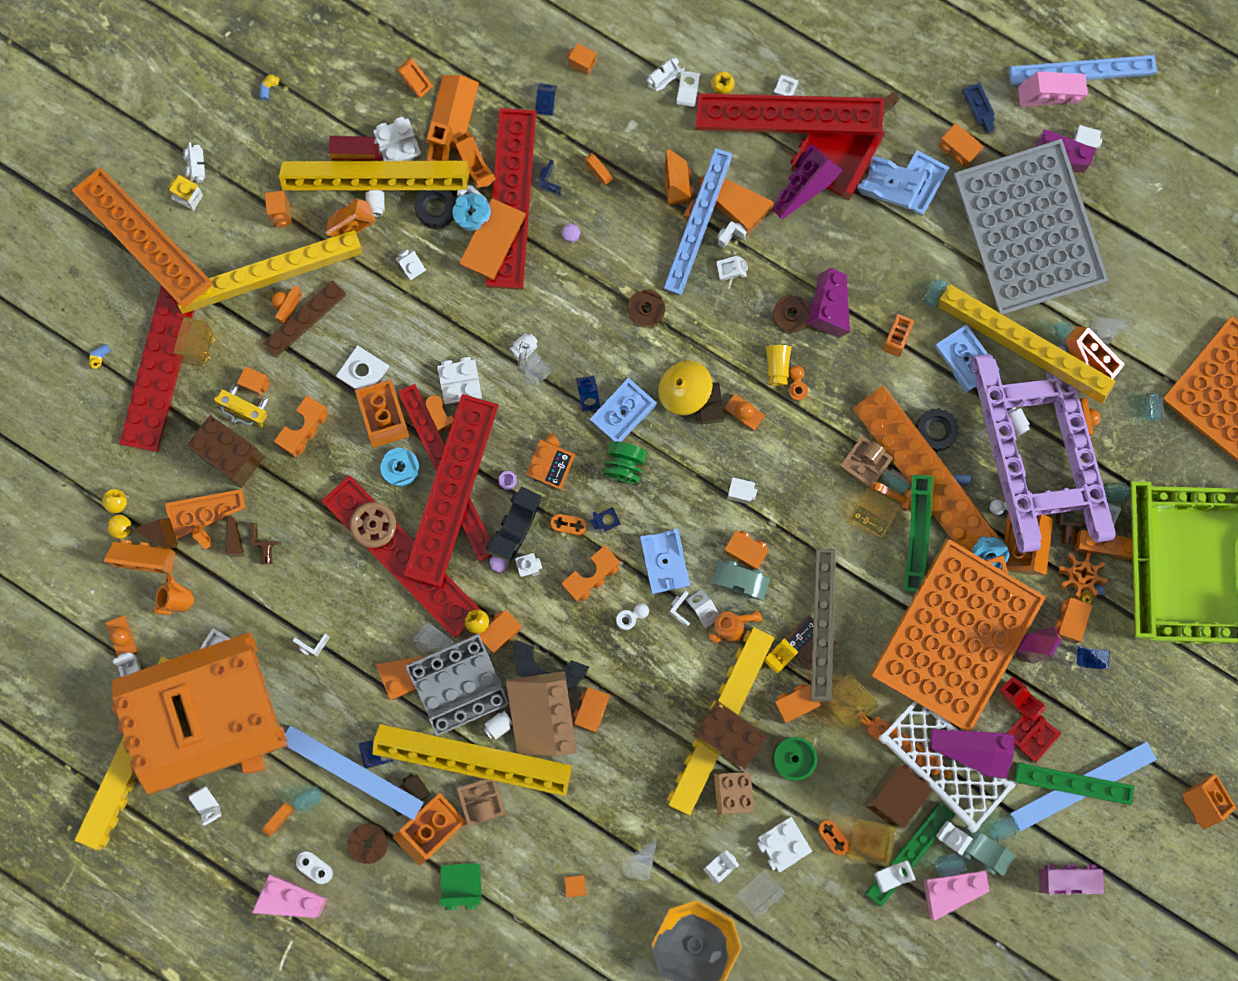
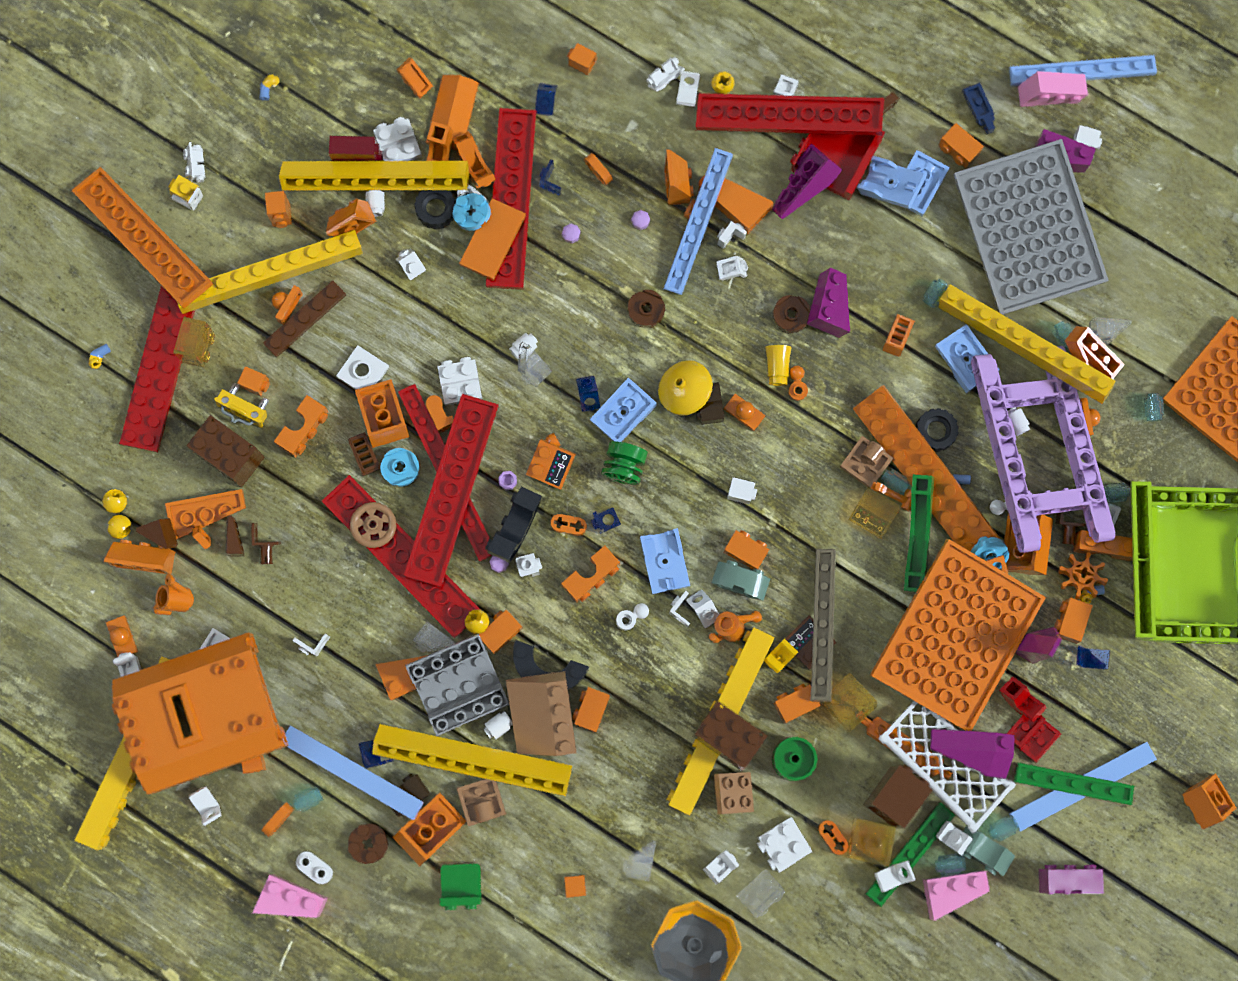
none -> reddish brown slope [348,432,381,477]
none -> lavender tile [631,210,650,230]

